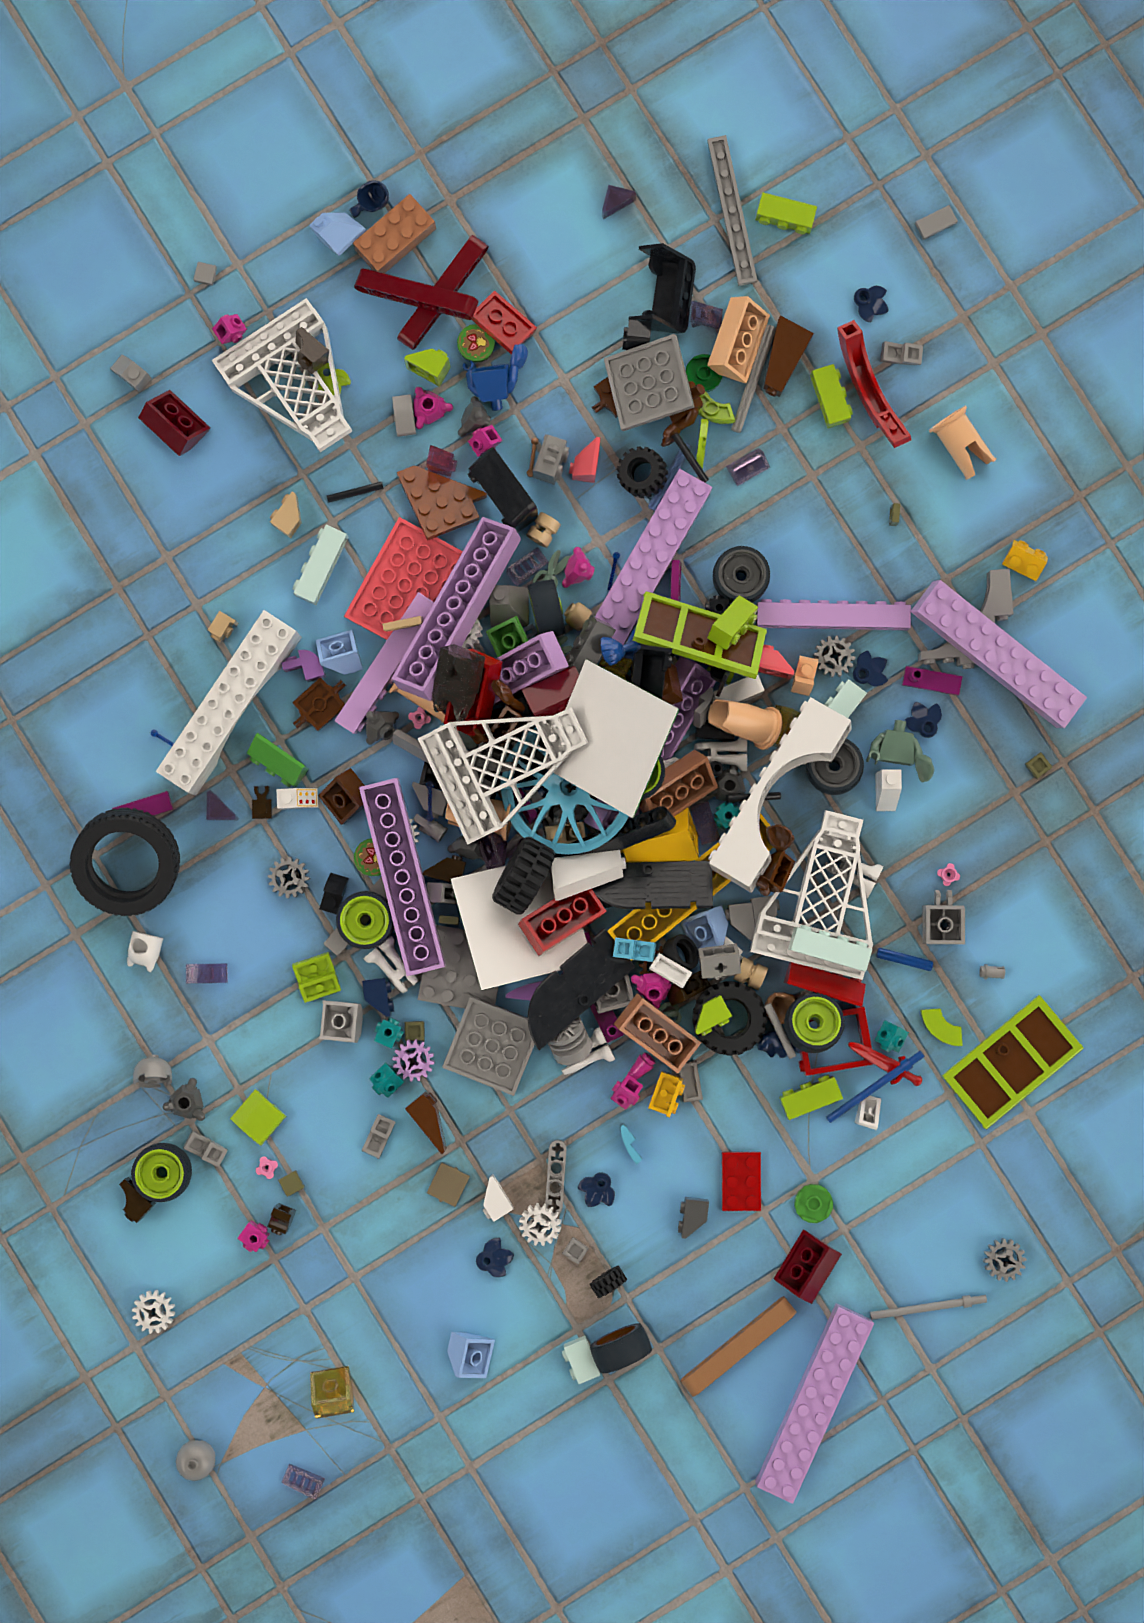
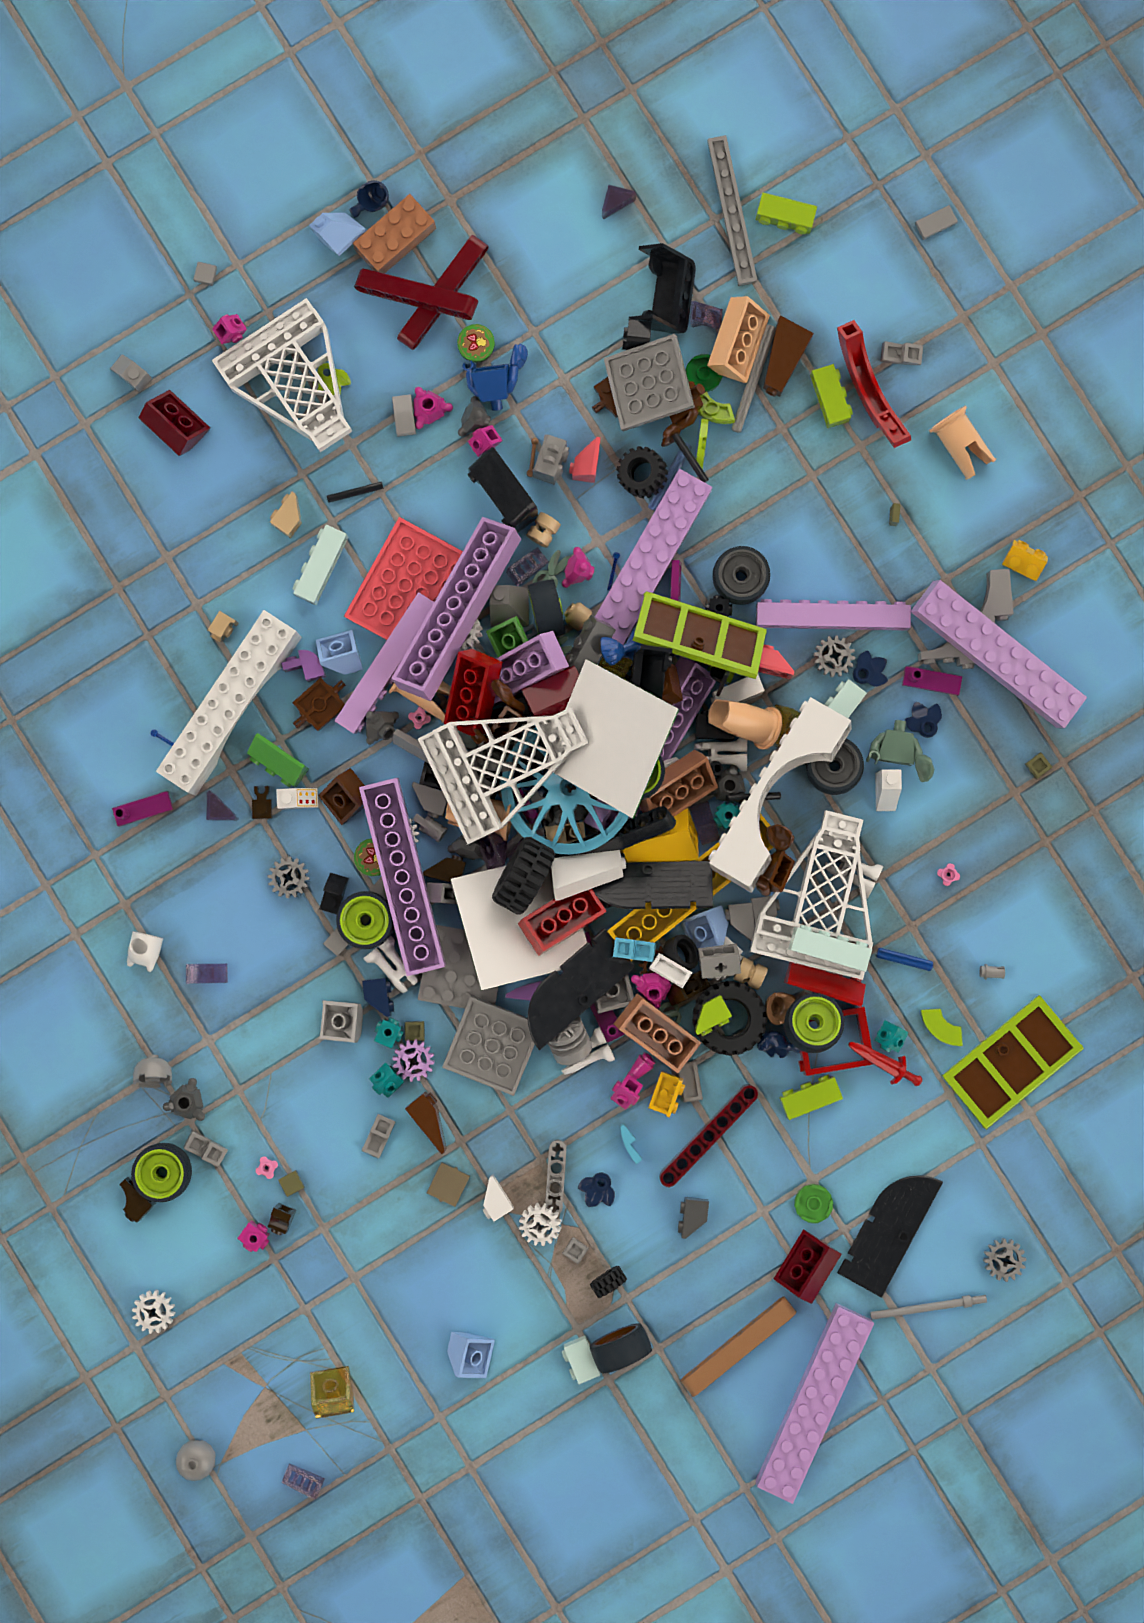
black tyre [70,808,180,916] -> none
lime slope [230,1089,287,1146] -> none
lime slope [292,952,341,1003] -> none
dark brown arch [295,327,329,374] -> none
tan tile [382,616,423,632] -> none
dark orange wing [397,465,487,541] -> none
lime slope [404,348,451,387] -> none
clear pink slope [426,445,457,477] -> none
clear blue hinge [426,781,434,822] -> none
clear smoke brick [432,644,485,722] -> none
olive tile [439,915,459,925] -> none
red plate [472,291,537,355] -> none
dark blue plate [476,1238,514,1277] -> none
light grey slope [693,687,713,728] -> none
lime brick [707,595,758,650] -> none
red plate [722,1152,761,1211] -> none
clear purple slope [726,448,770,486] -> none
light grey bar [764,1003,796,1059] -> none
light nougat slope [791,656,818,696] -> none
blue bar [826,1051,925,1123] -> none
dark blue plate [854,285,889,323] -> none
white slope [855,1096,881,1130] -> none
light grey hinge [922,890,965,944] -> none
none -> dark red beam [659,1084,758,1187]
none -> black door [837,1176,943,1298]

